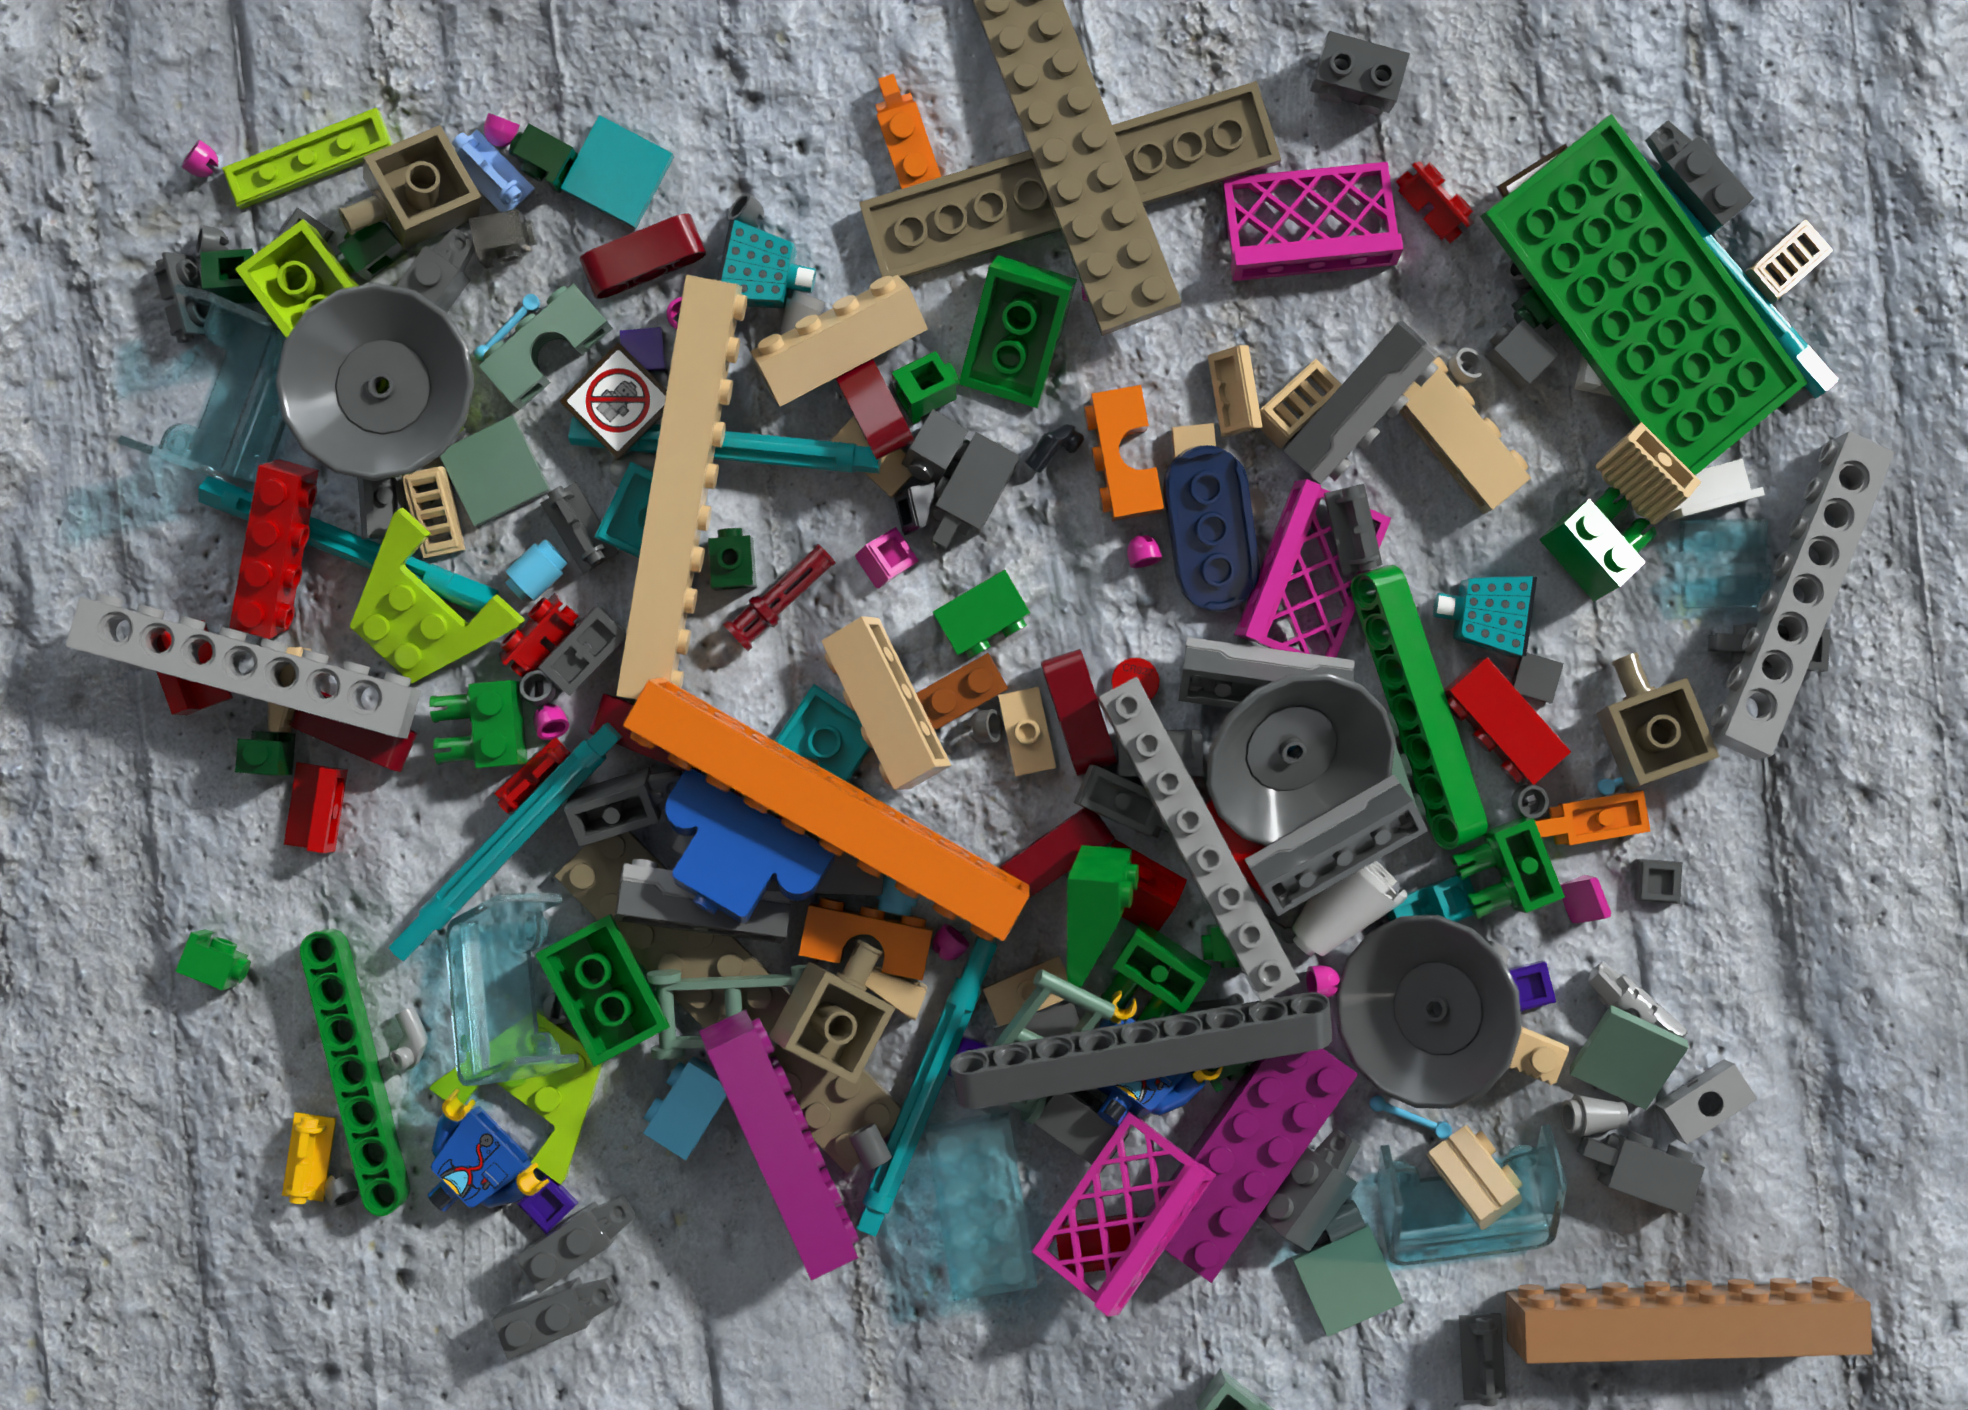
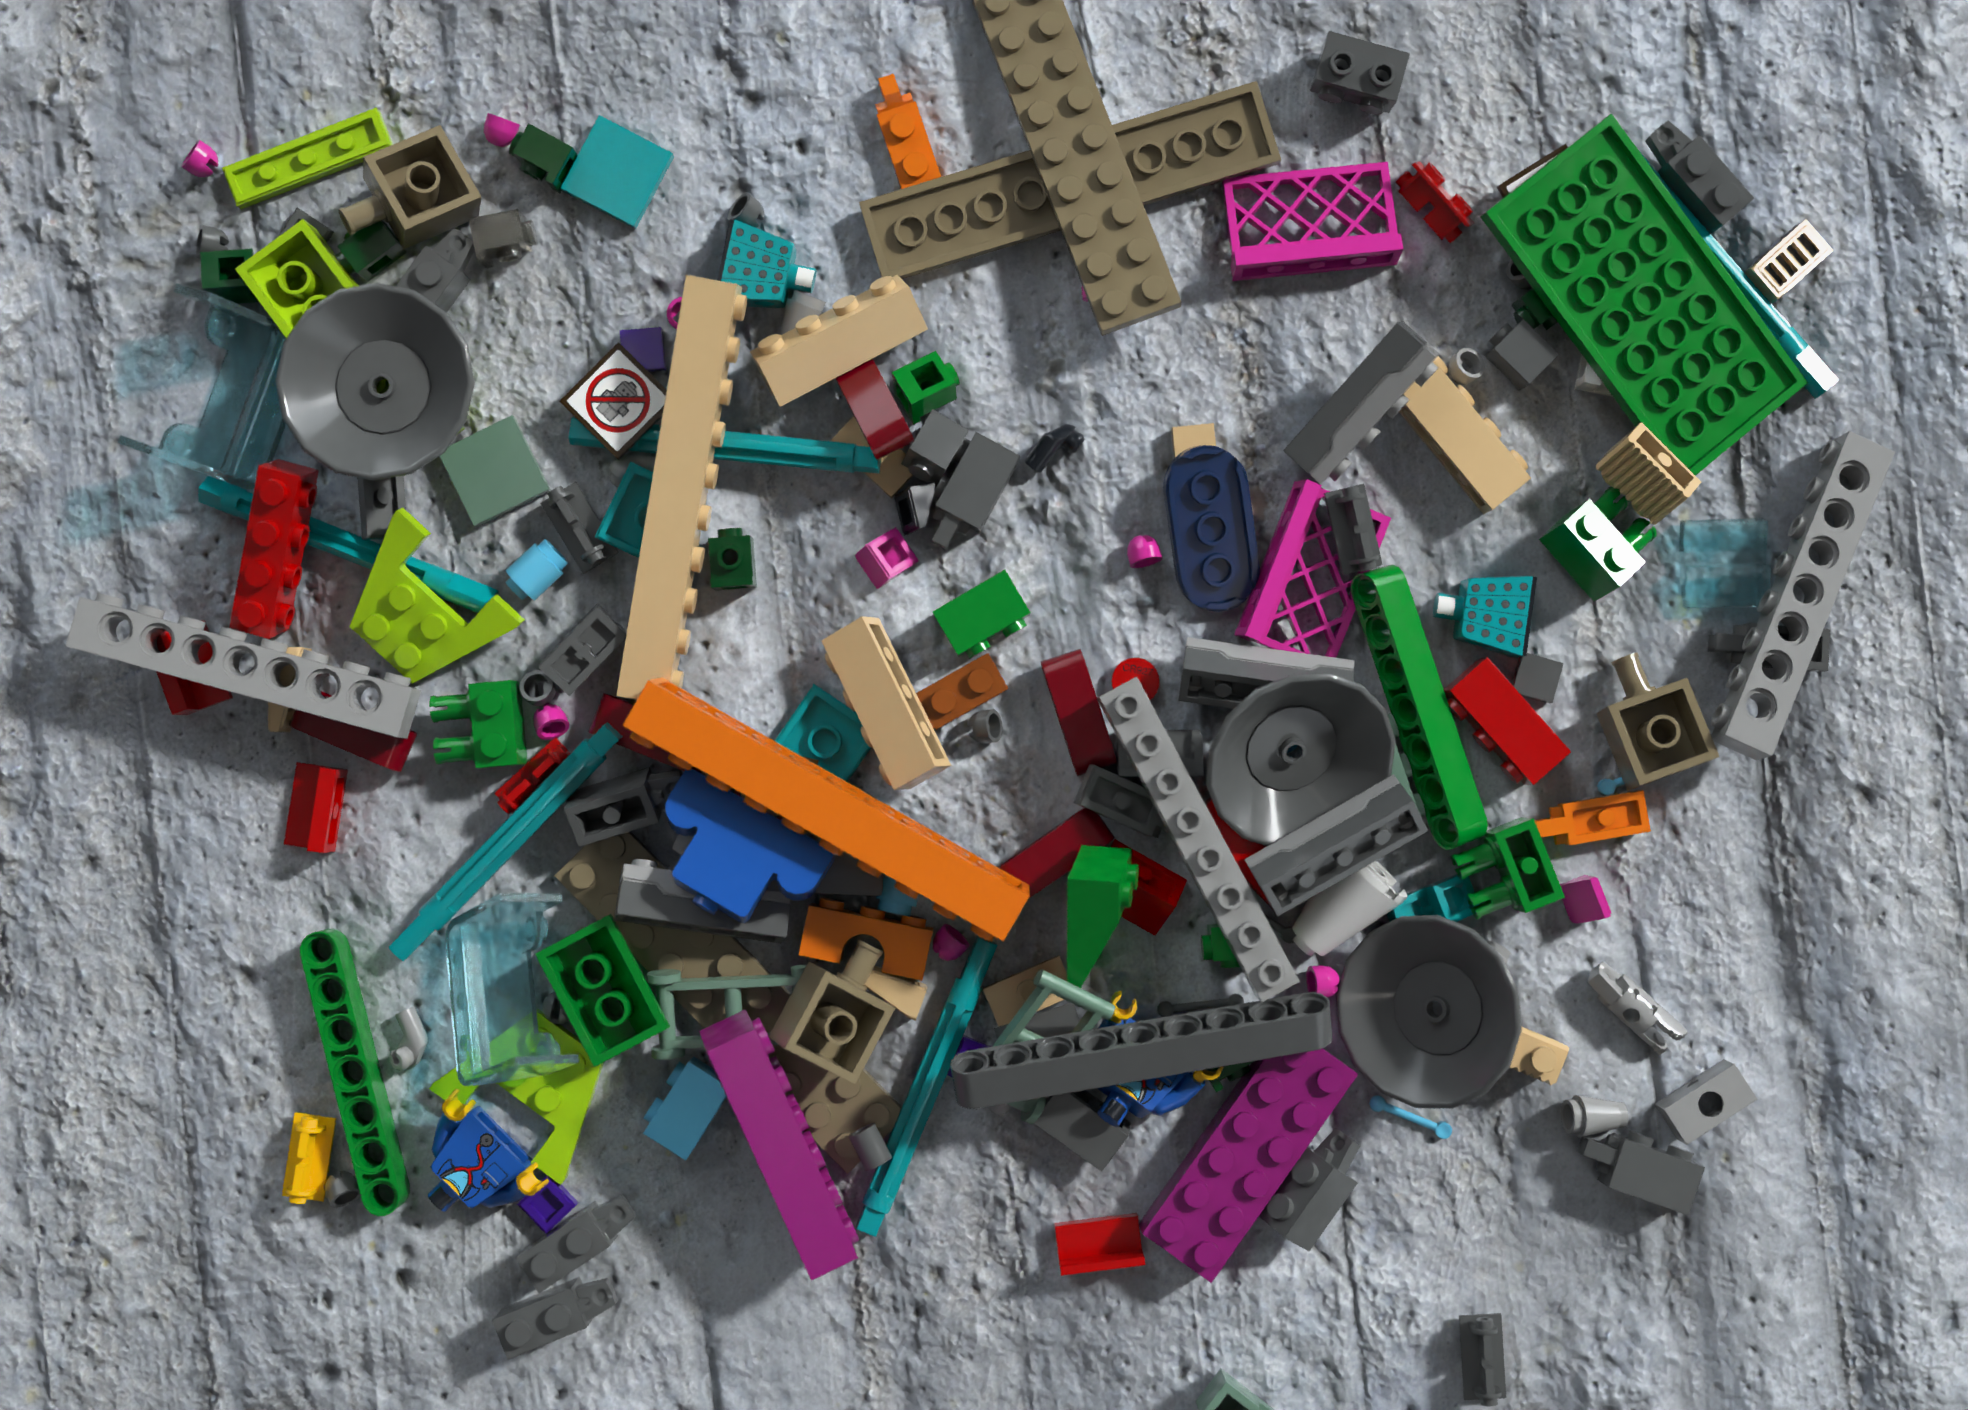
dark grey hinge [153,252,216,343] -> none
green brick [175,929,251,990] -> none
dark green brick [235,731,296,776] -> none
tan slope [402,466,466,559] -> none
light blue hinge [452,129,535,217] -> none
medium azure hinge [474,294,540,362] -> none
sand green arch [479,283,613,410] -> none
red hinge [499,593,579,677] -> none
dark red beam [579,213,706,299] -> none
dark red pin [722,544,836,651] -> none
clear light blue brick [926,1111,1037,1301] -> none
green slope [959,255,1077,408] -> none
tan plate [998,686,1056,777] -> none
dark pink fence [1032,1112,1216,1316] -> none
orange arch [1084,385,1164,522] -> none
green brick [1101,920,1212,1022] -> none
tan plate [1207,345,1263,437] -> none
tan slope [1259,359,1342,449] -> none
sand green tile [1291,1223,1404,1337] -> none
dark grey hinge [1325,1200,1366,1243] -> none
clear light blue windscreen [1377,1124,1568,1266] -> none
tan brick [1426,1125,1523,1230] -> none
medium nougat brick [1505,1277,1872,1364] -> none
dark purple tile [1508,960,1556,1011] -> none
dark grey hinge [1511,785,1549,819] -> none
sand green tile [1570,1005,1689,1110] -> none
dark grey tile [1634,859,1683,904] -> none
white panel [1667,459,1765,522] -> none

